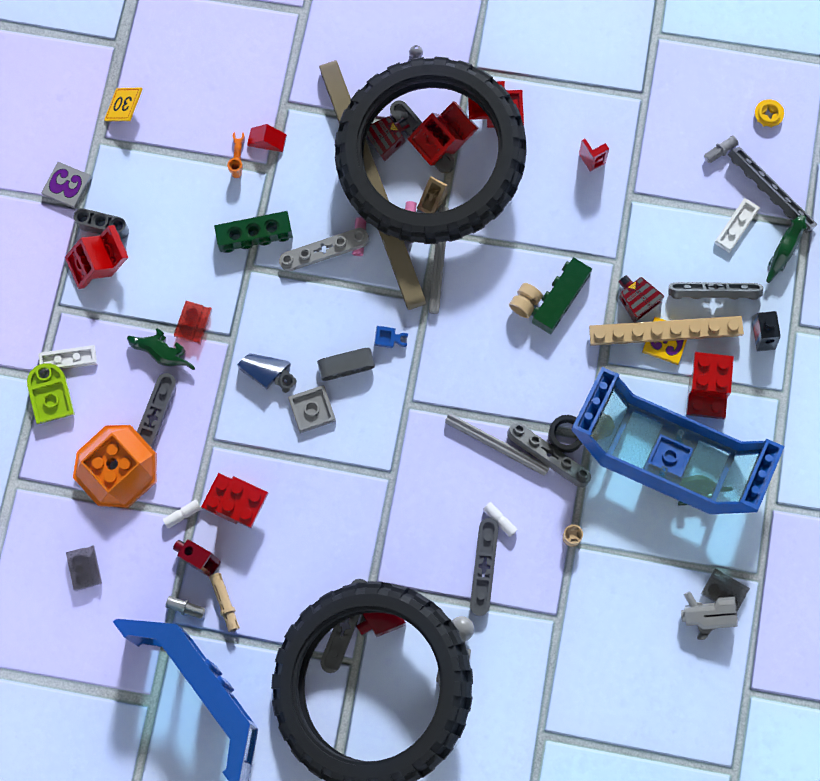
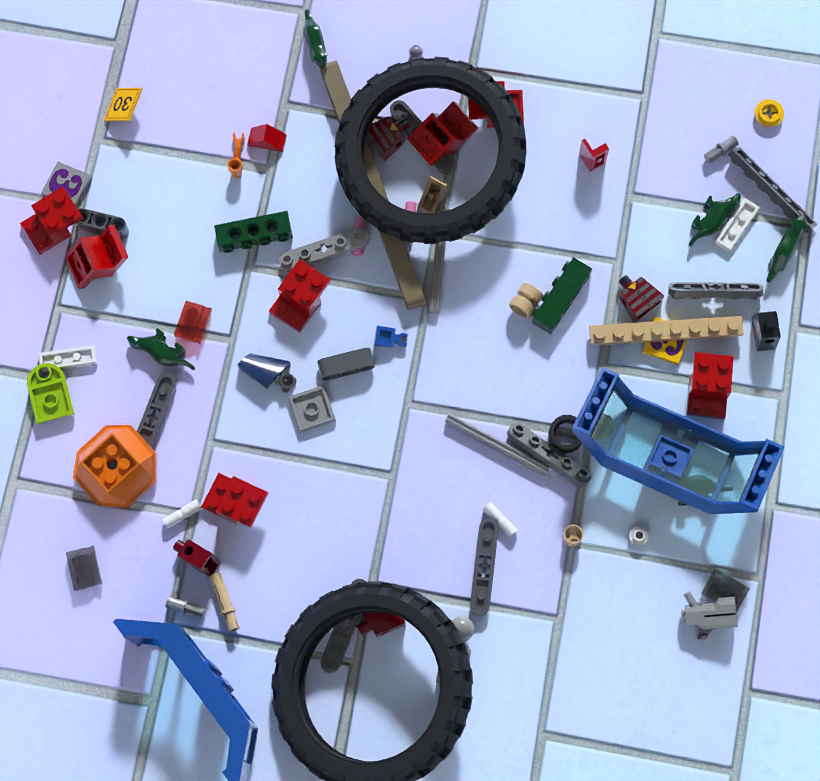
none -> red bracket [20,187,83,255]
none -> red bracket [269,259,331,333]
none -> dark green animal [304,9,328,68]
none -> white plate [629,526,649,546]
none -> dark green animal [689,193,741,247]

